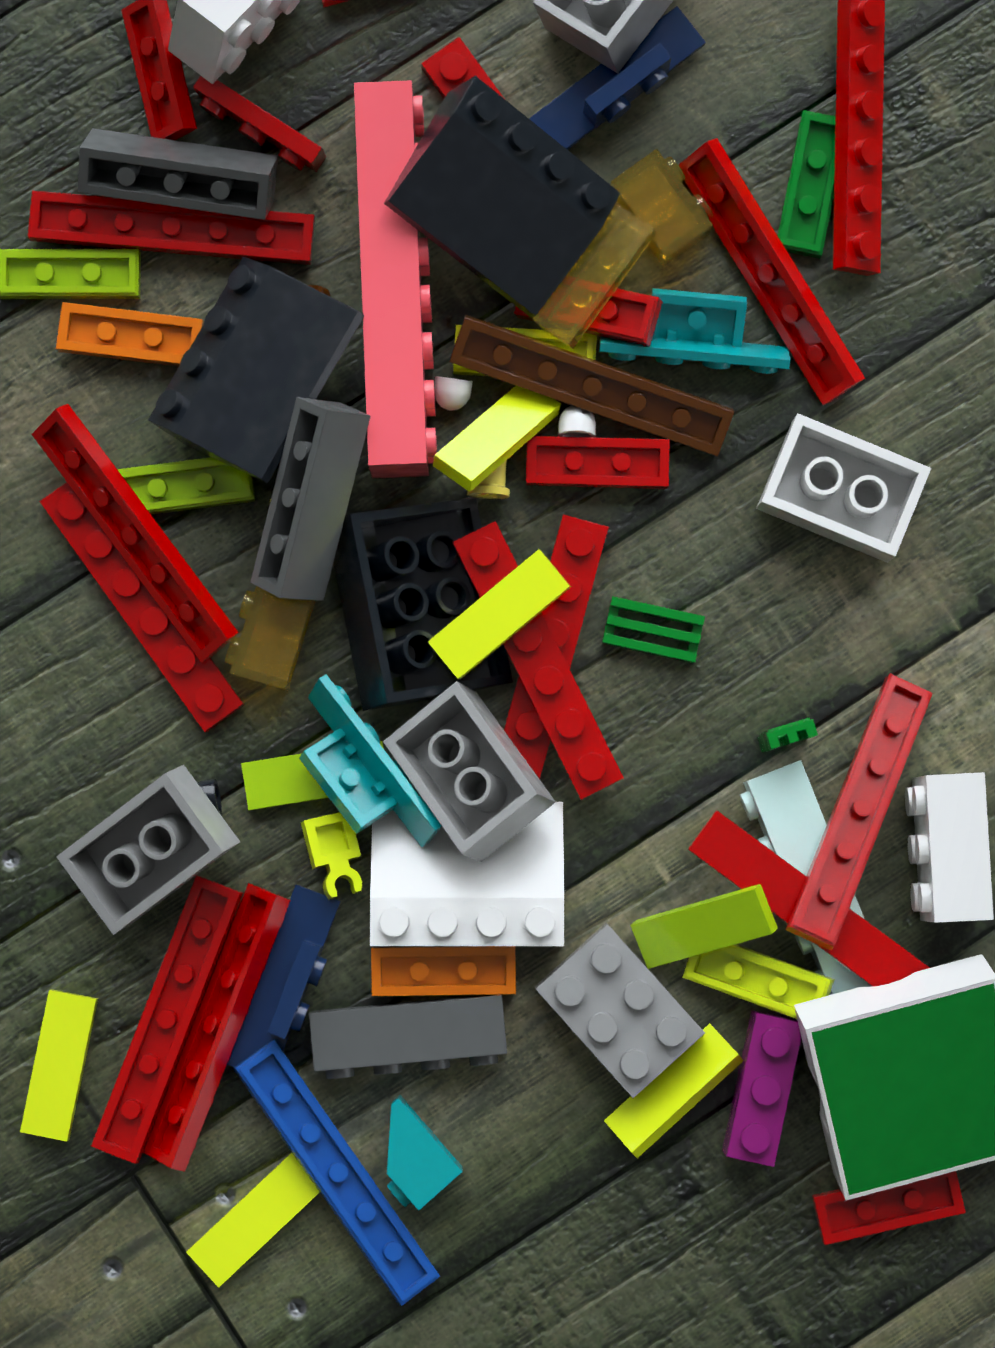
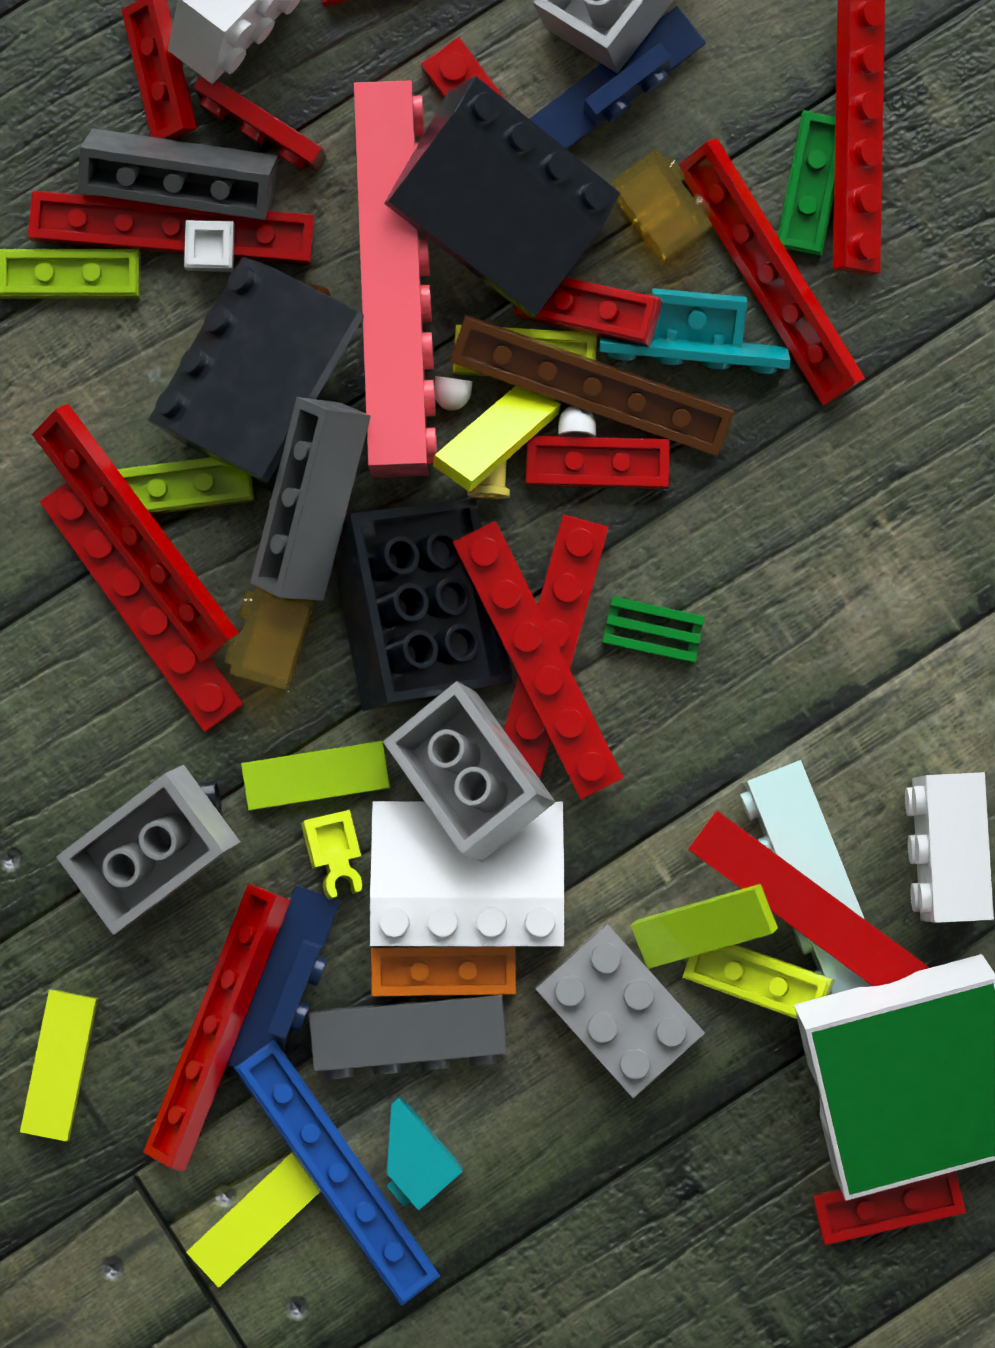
orange plate [56,302,204,366] -> none
red plate [91,875,243,1164] -> none
teal bracket [299,674,442,847] -> none
neon yellow tile [428,549,571,679] -> none
clear yellow tile [532,204,657,349] -> none
neon yellow tile [604,1023,744,1159] -> none
magenta brick [722,1010,801,1167] -> none
white brick [756,413,931,563] -> none
green tile [757,717,818,753] -> none
tile [785,673,933,950] -> none
none -> white tile [184,220,235,272]

